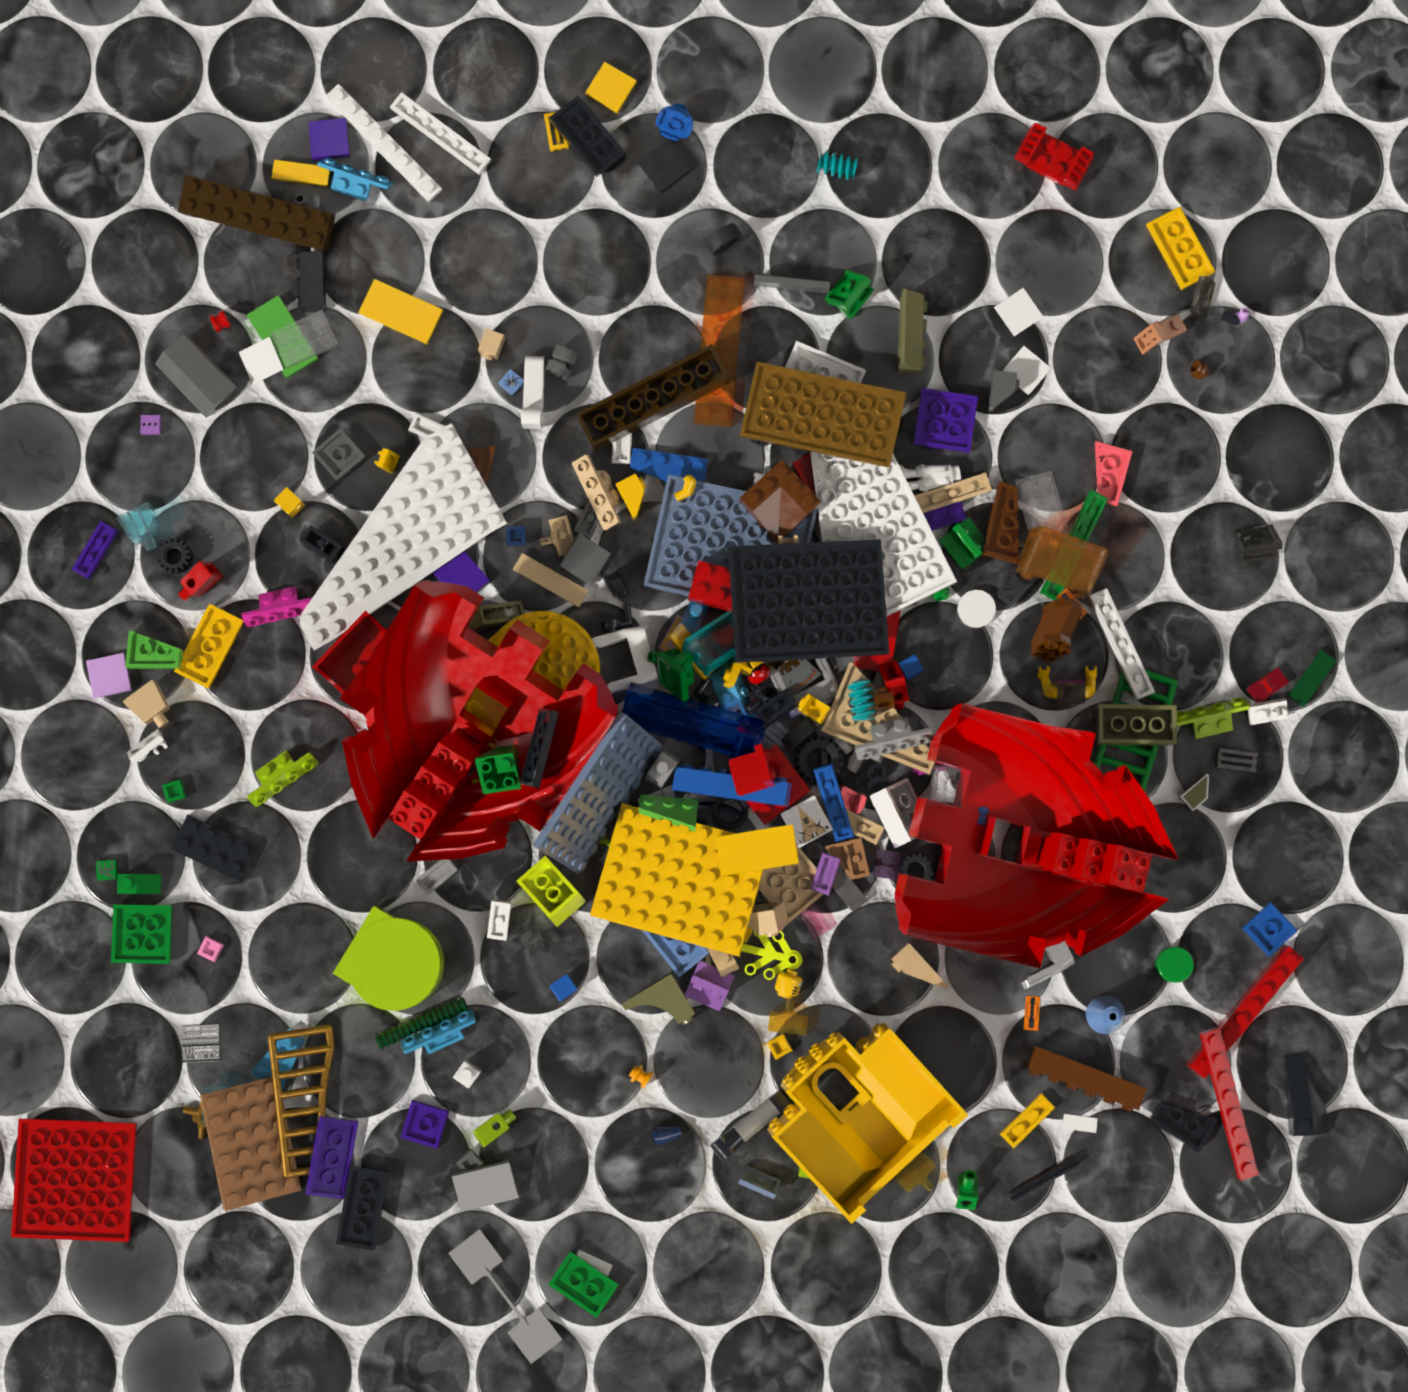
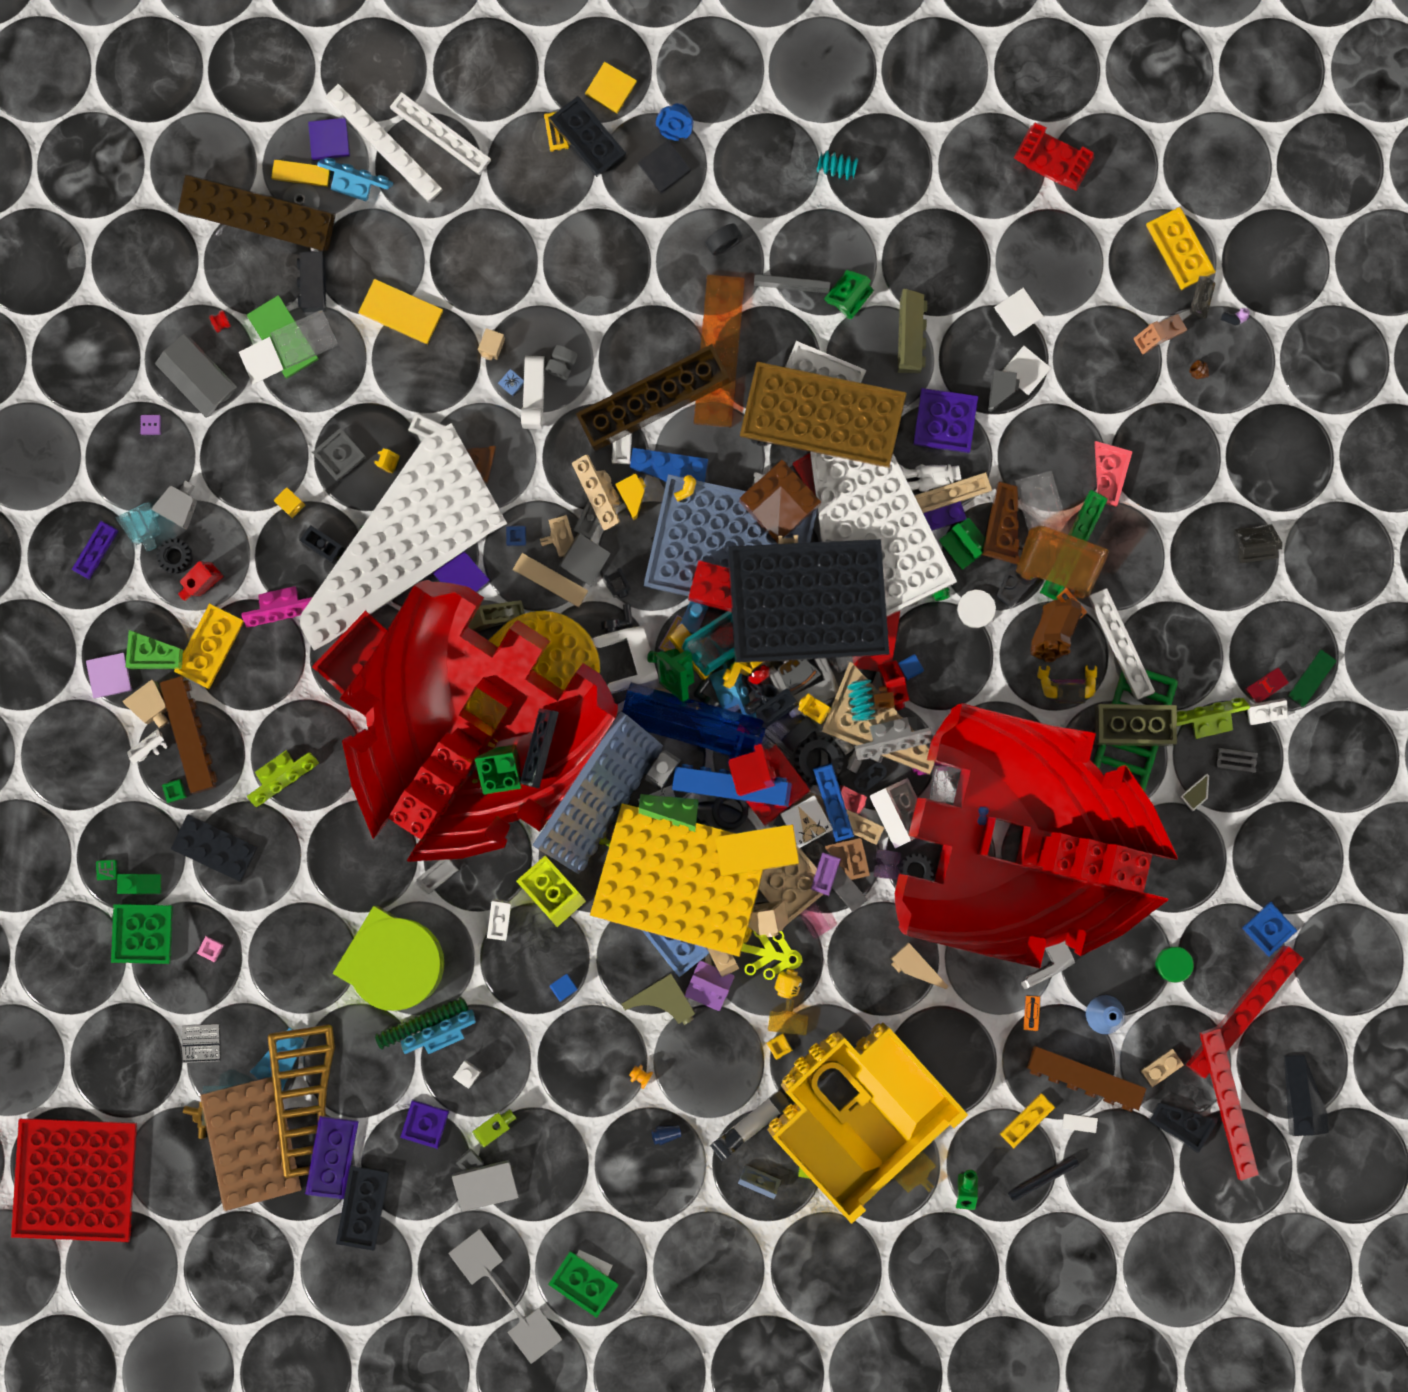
none -> light grey torso [151,481,197,530]
none -> reddish brown brick [160,676,218,794]
none -> tan plate [1140,1048,1184,1087]

